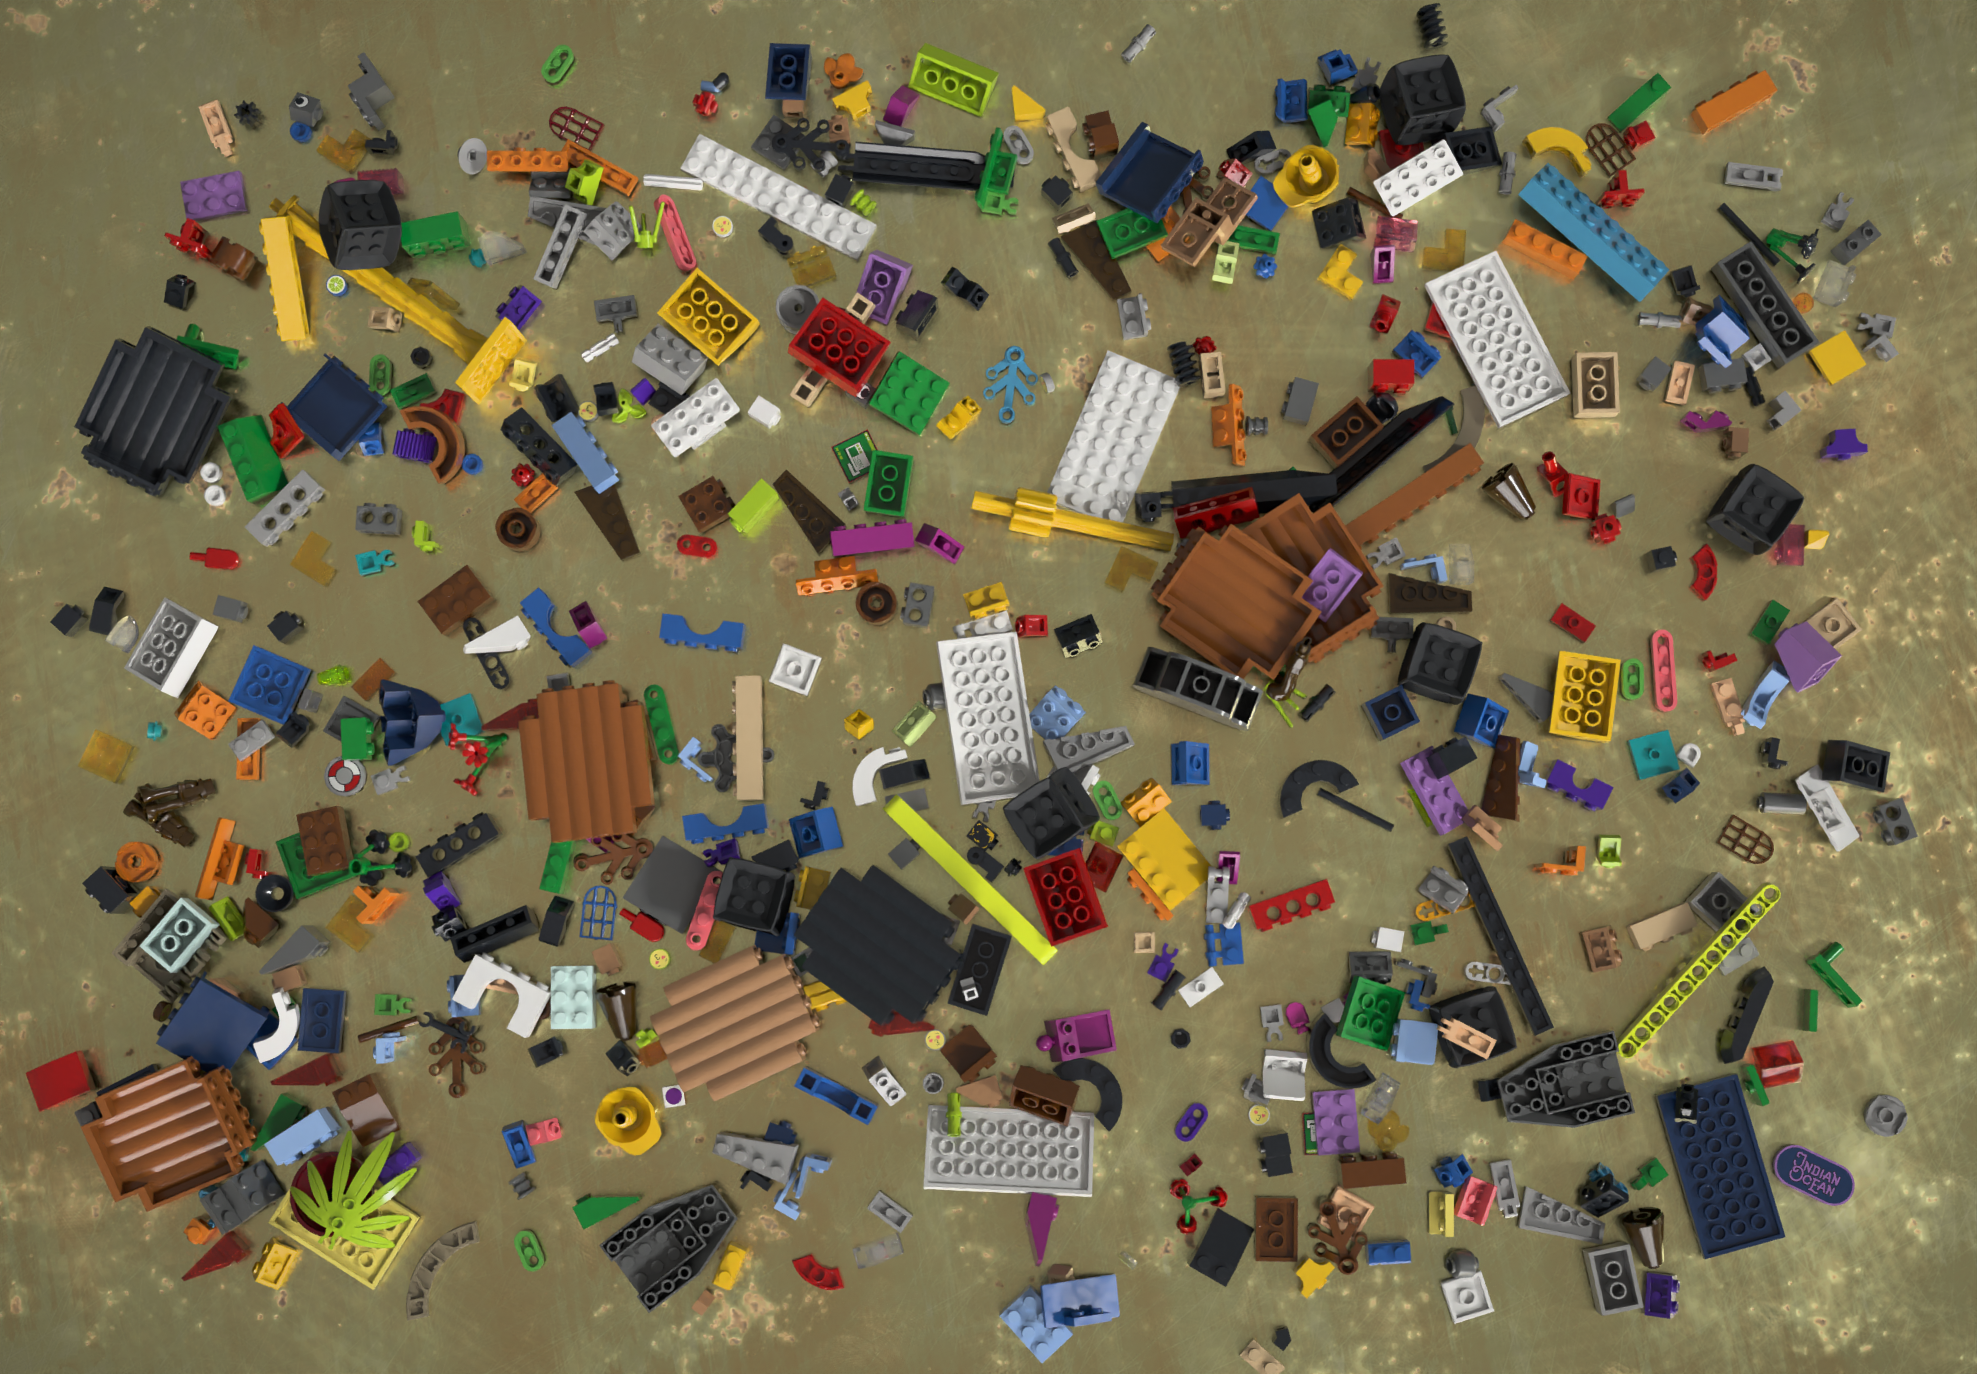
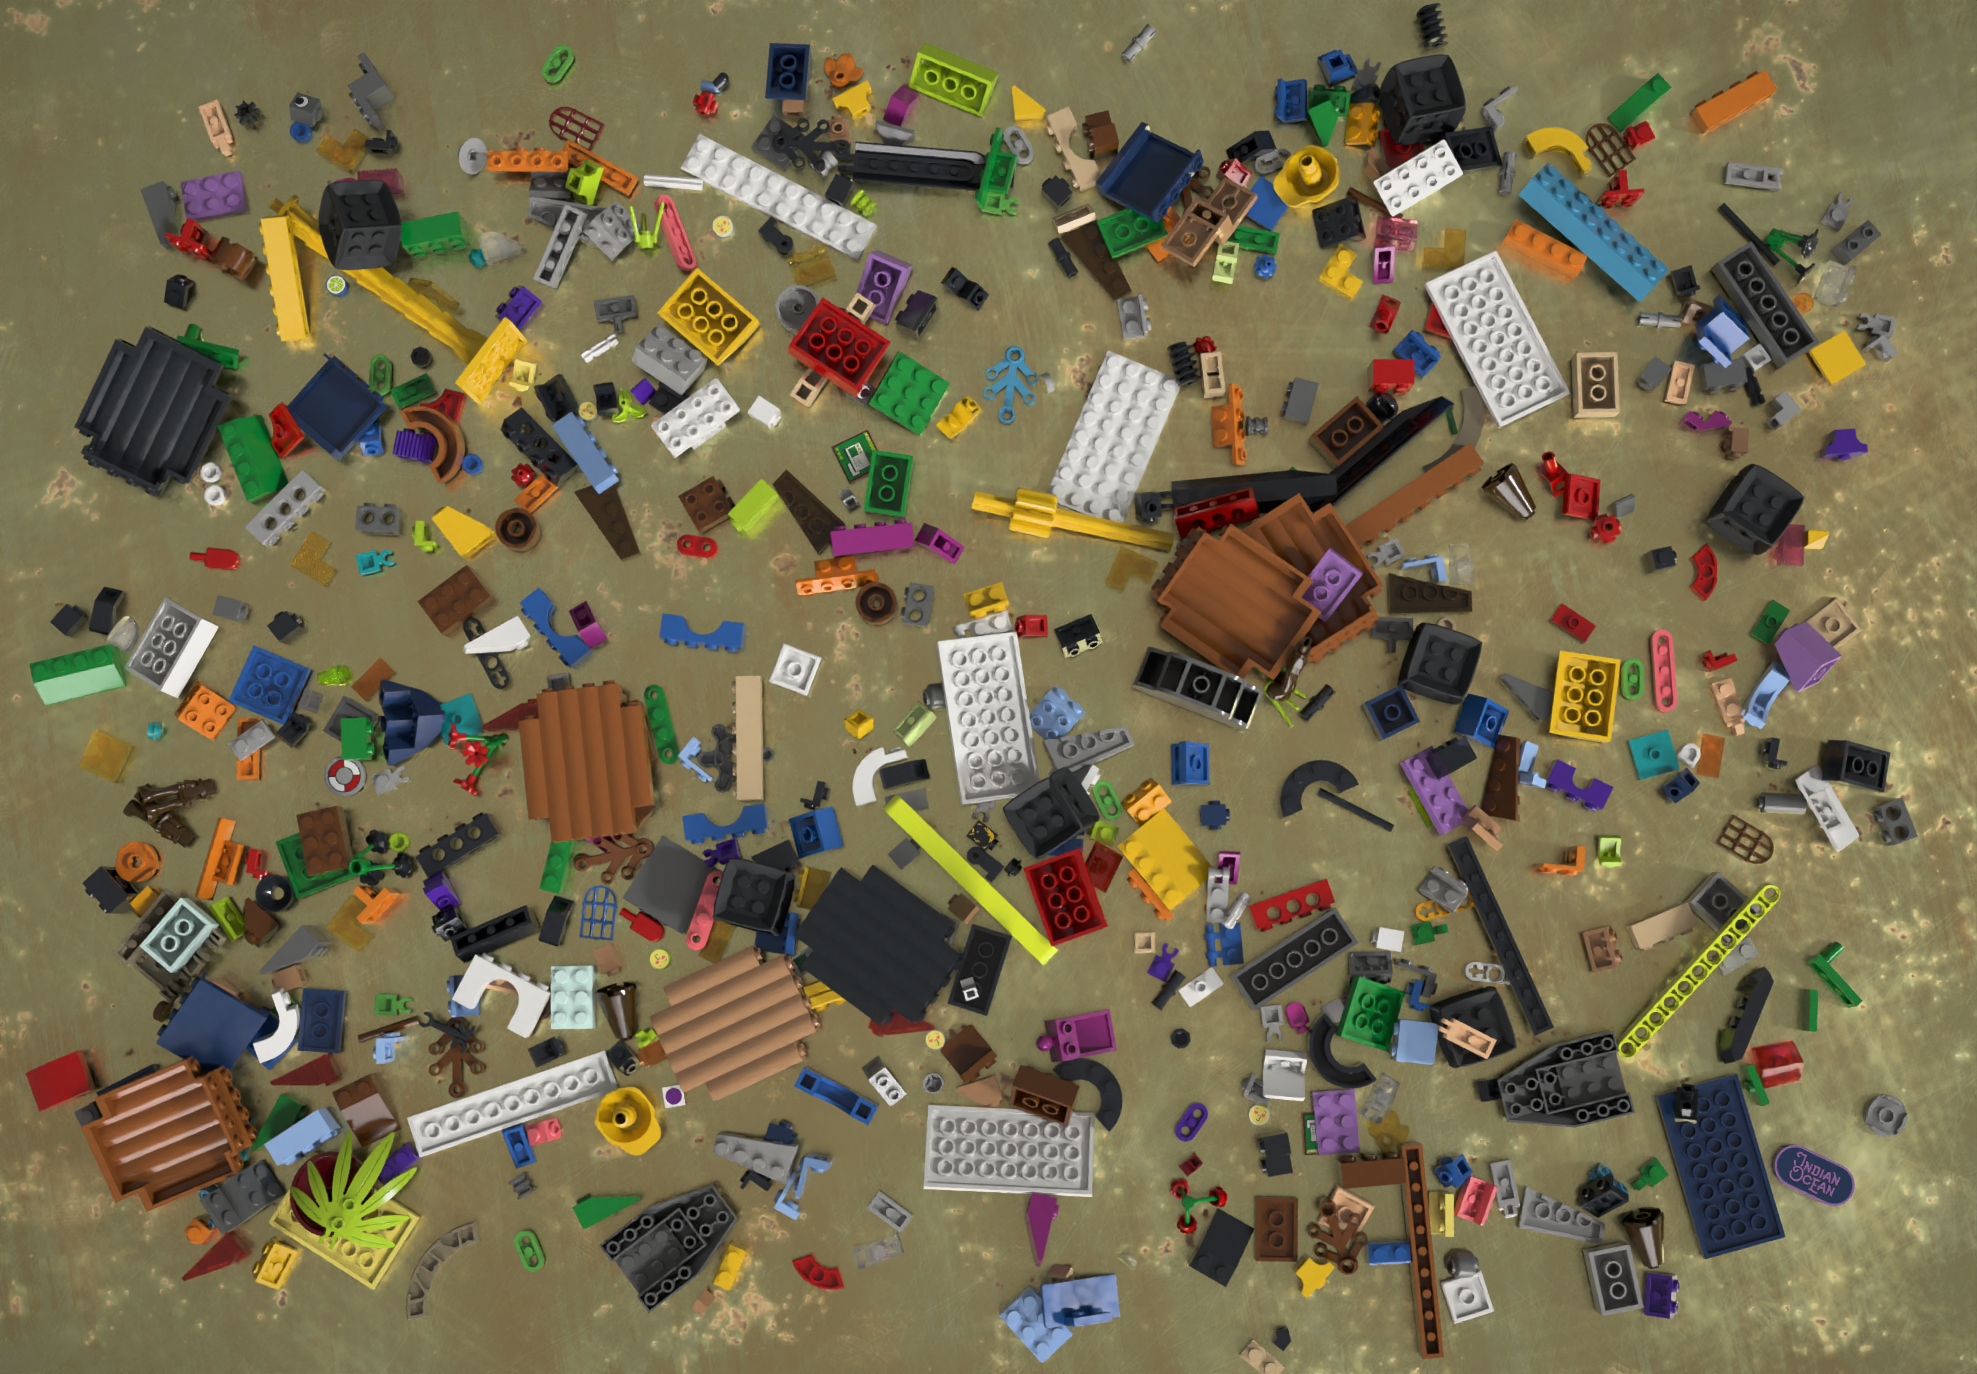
tan bracket [367,307,402,332] -> none
lime pin [946,1093,962,1137] -> none
none -> slope [29,644,126,705]
none -> dark grey slope [140,181,176,250]
none -> white plate [407,1050,618,1158]
none -> yellow slope [431,506,497,559]
none -> dark grey brick [1229,908,1358,1011]
none -> dark orange brick [1398,1142,1444,1359]
none -> clear orange tile [1697,734,1725,778]

